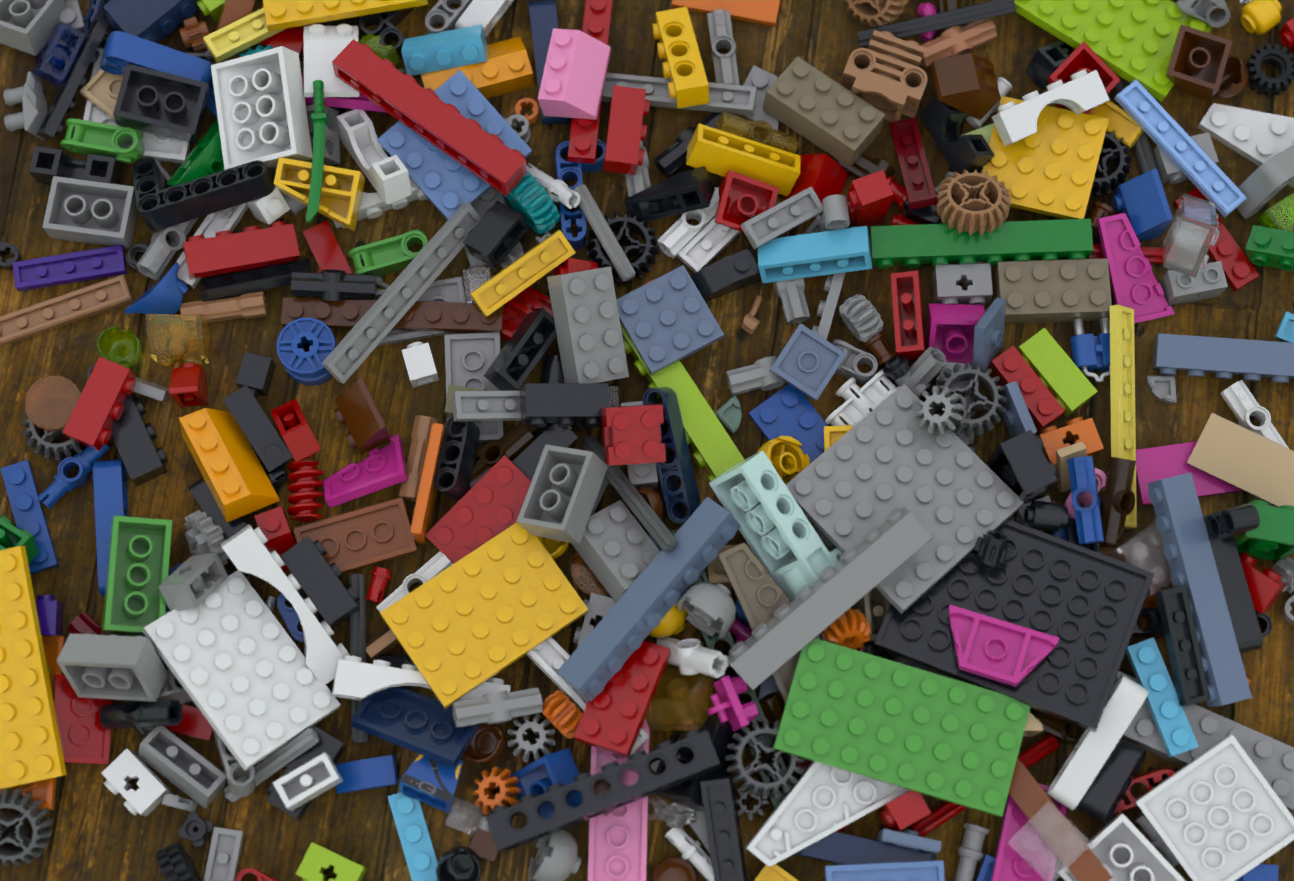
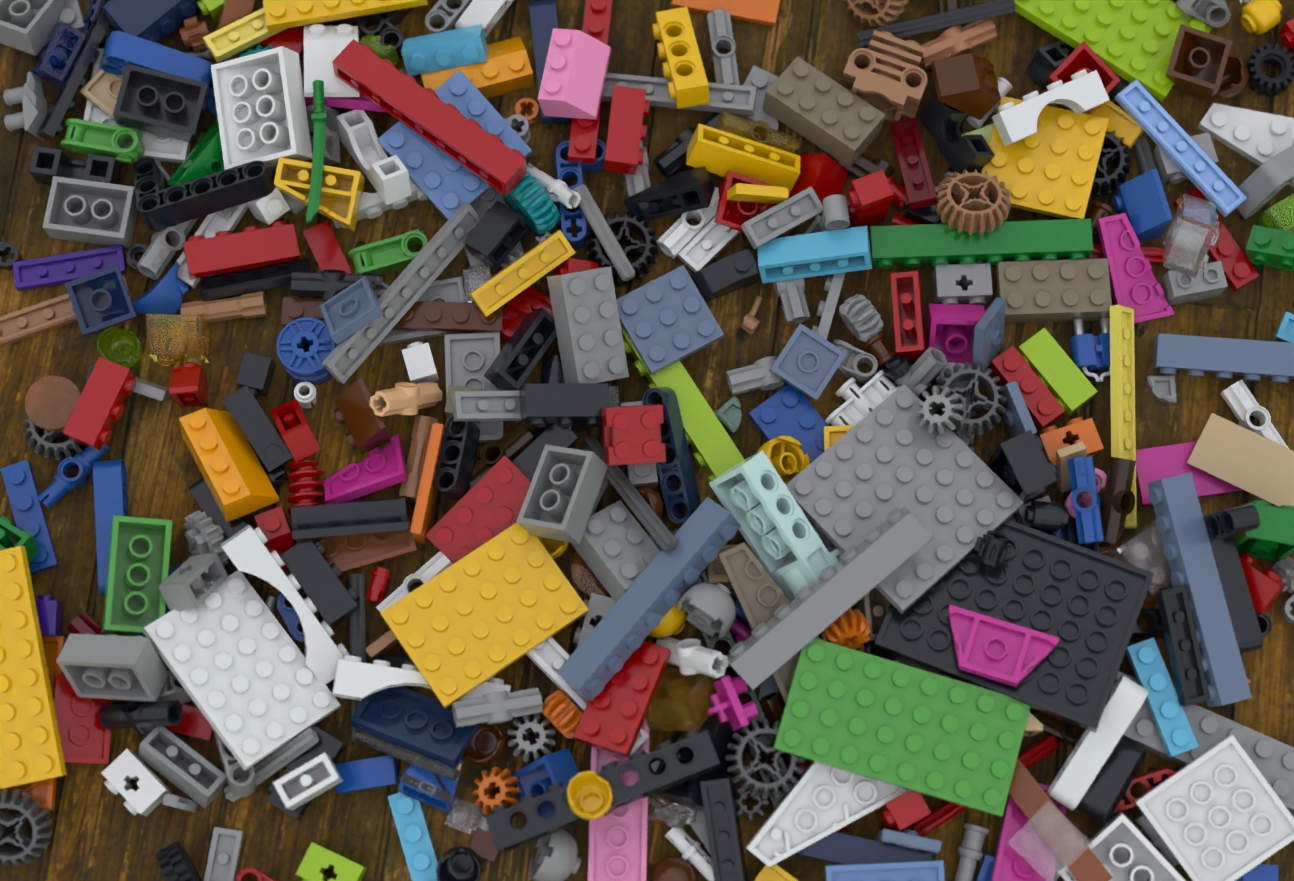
black brick [110,394,169,486] -> none
black plate [178,812,213,847] -> none
dark pink arm [917,2,937,42] -> none
none -> dark blue slope [64,265,137,336]
none -> black fence [291,497,409,539]
none -> white pin [294,381,316,409]
none -> sand blue plate [319,276,384,344]
none -> clear smoke bar [354,730,459,781]
none -> light nougat piece [370,381,442,417]
none -> yellow hair [567,771,613,820]
none -> yellow tile [727,183,789,204]

